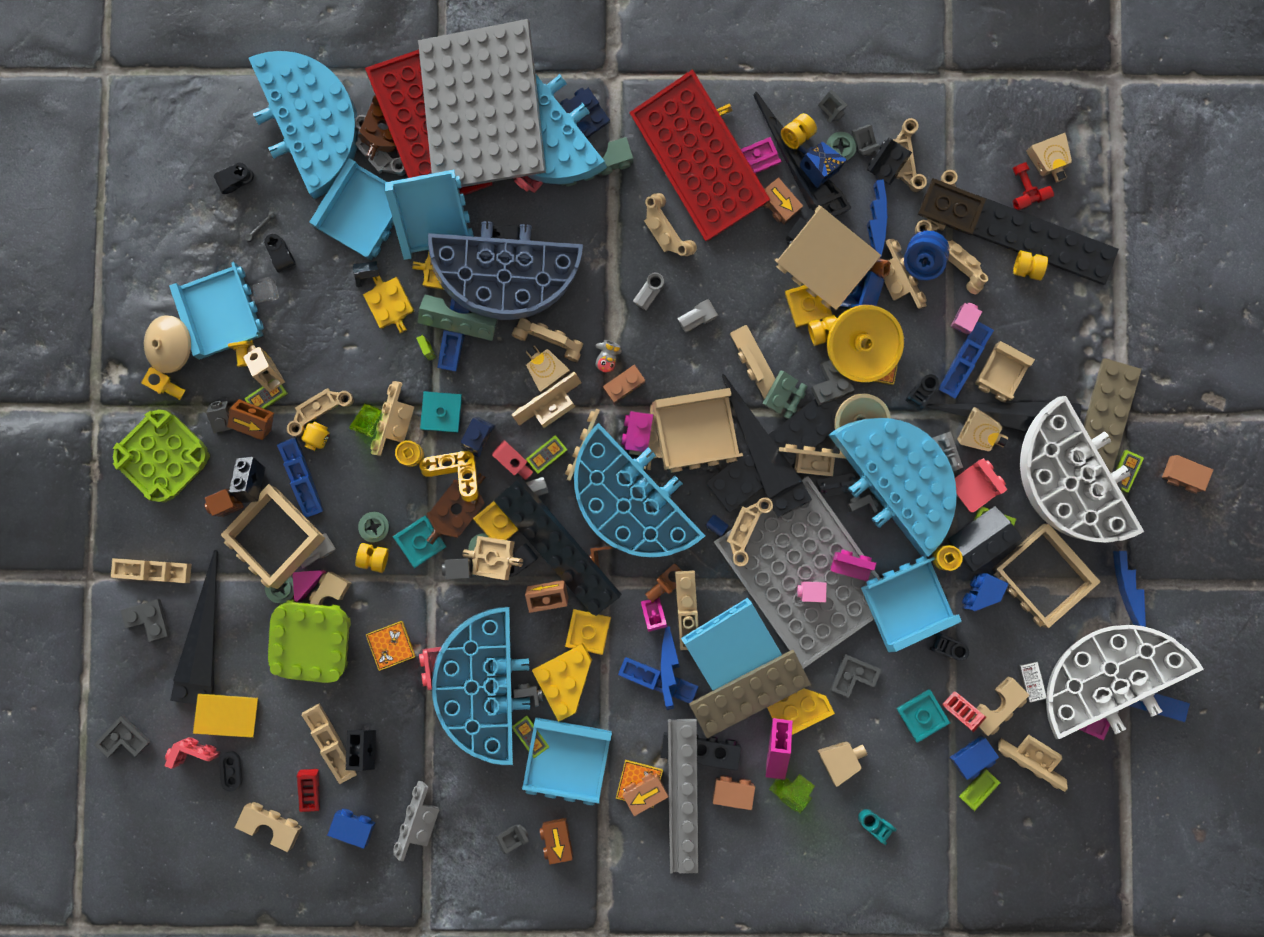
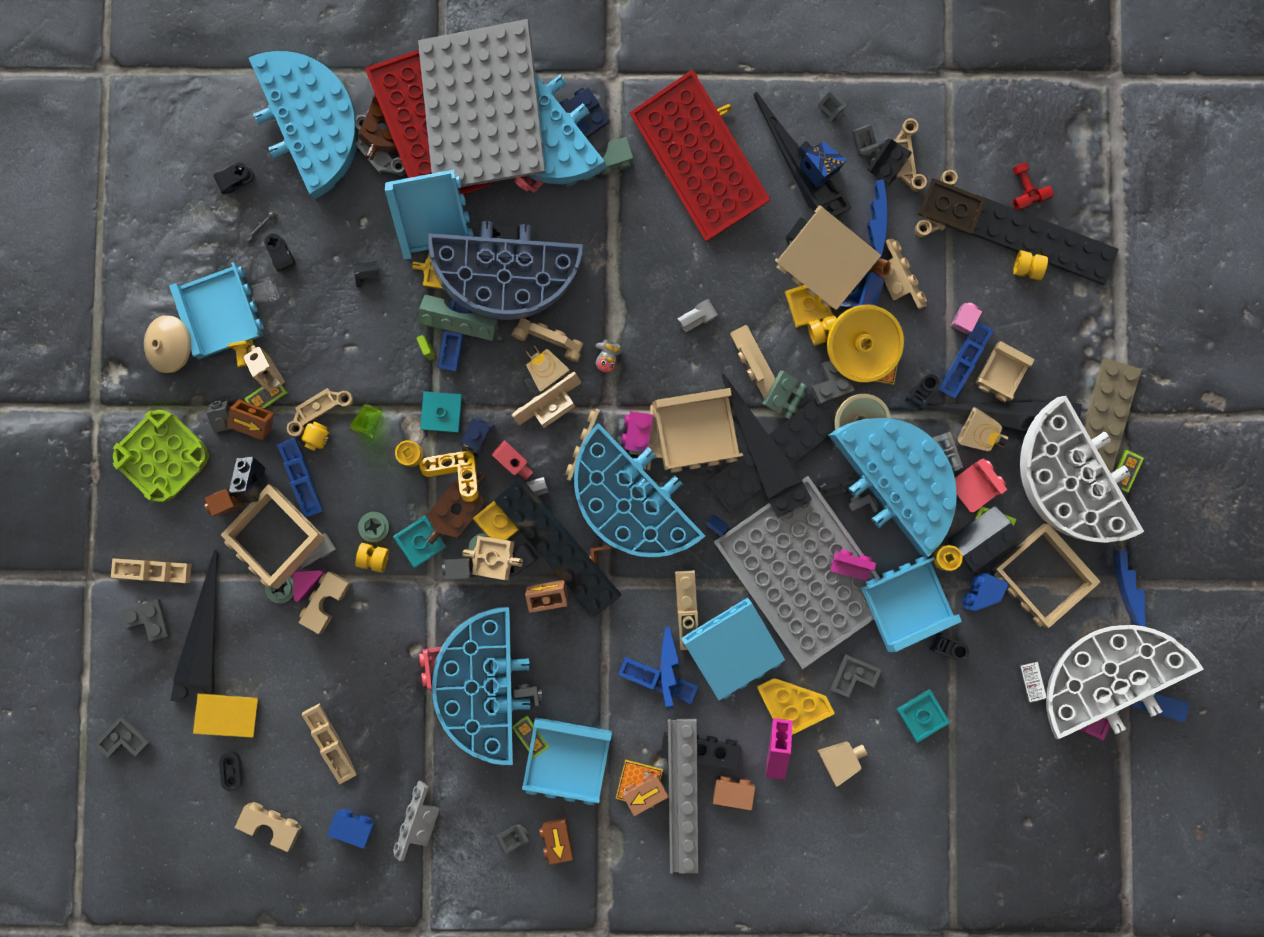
yellow bracket [141,367,186,400] -> none
coral bracket [165,737,220,769] -> none
lime plate [268,600,351,683] -> none
red slope [297,769,320,812] -> none
medium azure panel [309,158,394,260] -> none
black brick [345,730,376,771] -> none
yellow plate [363,275,415,333] -> none
tile [366,621,416,671] -> none
tan bracket [371,381,414,456] -> none
tile [526,435,567,474] -> none
yellow plate [532,643,592,722] -> none
yellow tile [565,609,611,655] -> none
nougat brick [603,365,645,405] -> none
light grey piece [633,273,664,311] -> none
dark pink slope [641,598,667,632] -> none
tan plate [644,193,697,256] -> none
dark orange bracket [645,563,682,603] -> none
dark tan plate [689,650,811,738] -> none
tan plate [726,498,773,566] -> none
dark pink plate [741,137,781,174] -> none
nougat brick [763,177,803,225] -> none
clear neon green tile [769,774,815,814] -> none
tan bracket [779,444,846,476] -> none
yellow wheel [781,113,817,149] -> none
bright pink brick [797,581,827,602] -> none
sand green gear [826,132,856,161] -> none
teal piece [858,809,897,845] -> none
blue wheel [904,230,950,280] -> none
slope [943,691,986,732] -> none
tan plate [948,240,988,295] -> none
blue brick [949,736,999,780] -> none
lime tile [959,769,1001,811] -> none
tan arch [970,677,1029,736] -> none
tan bracket [998,734,1068,792] -> none
tan torso [1026,133,1072,183] -> none
nougat brick [1162,455,1213,494] -> none

